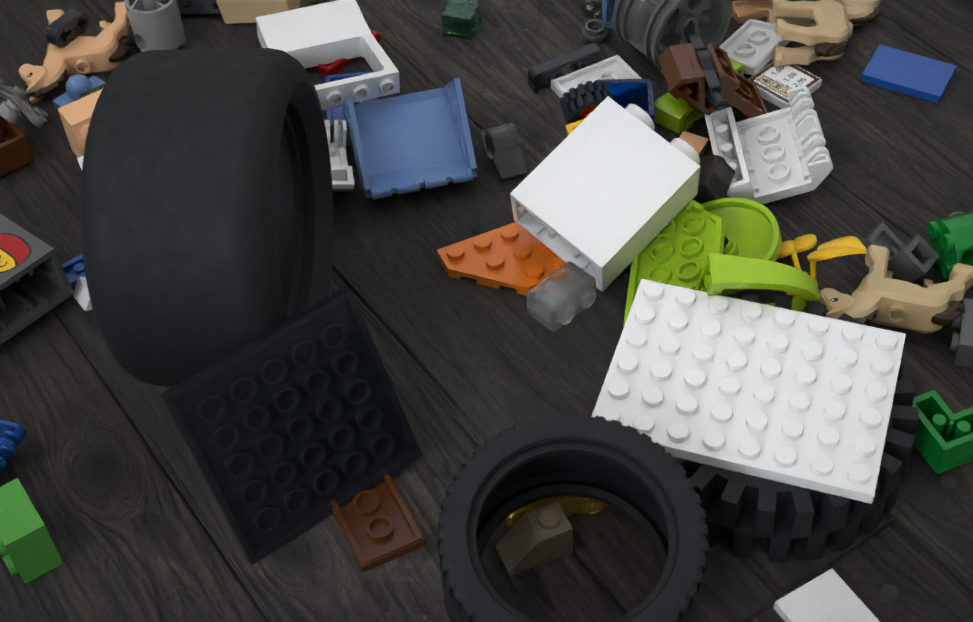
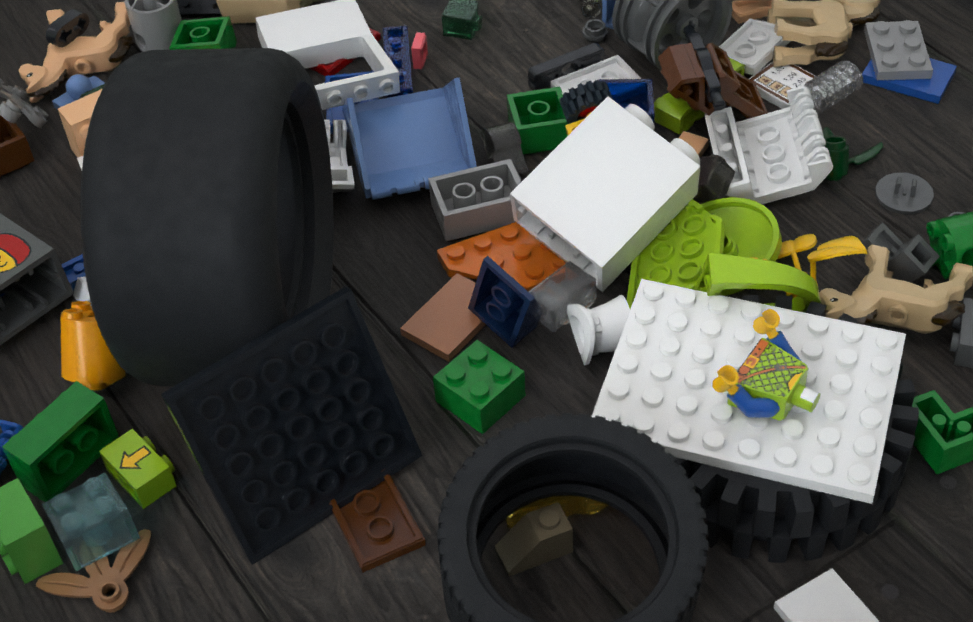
none -> green brick [2,381,119,504]
none -> medium nougat plant [36,529,151,613]
none -> clear light blue brick [42,473,140,571]
none -> light orange cylinder [60,301,126,390]
none -> lime brick [99,428,176,509]
none -> green brick [169,16,237,50]
none -> clear blue tile [383,26,413,98]
none -> nougat tile [400,273,486,362]
none -> coral tile [411,32,428,69]
none -> light grey brick [428,159,522,241]
none -> green brick [433,340,526,434]
none -> dark blue slope [468,256,543,348]
none -> green brick [507,86,568,155]
none -> white hat [566,295,630,366]
none -> torso [712,309,820,421]
none -> clear piece [804,60,864,113]
none -> dark green plant [822,127,883,181]
none -> light grey plate [864,20,933,80]
none -> dark grey piece [875,172,934,215]

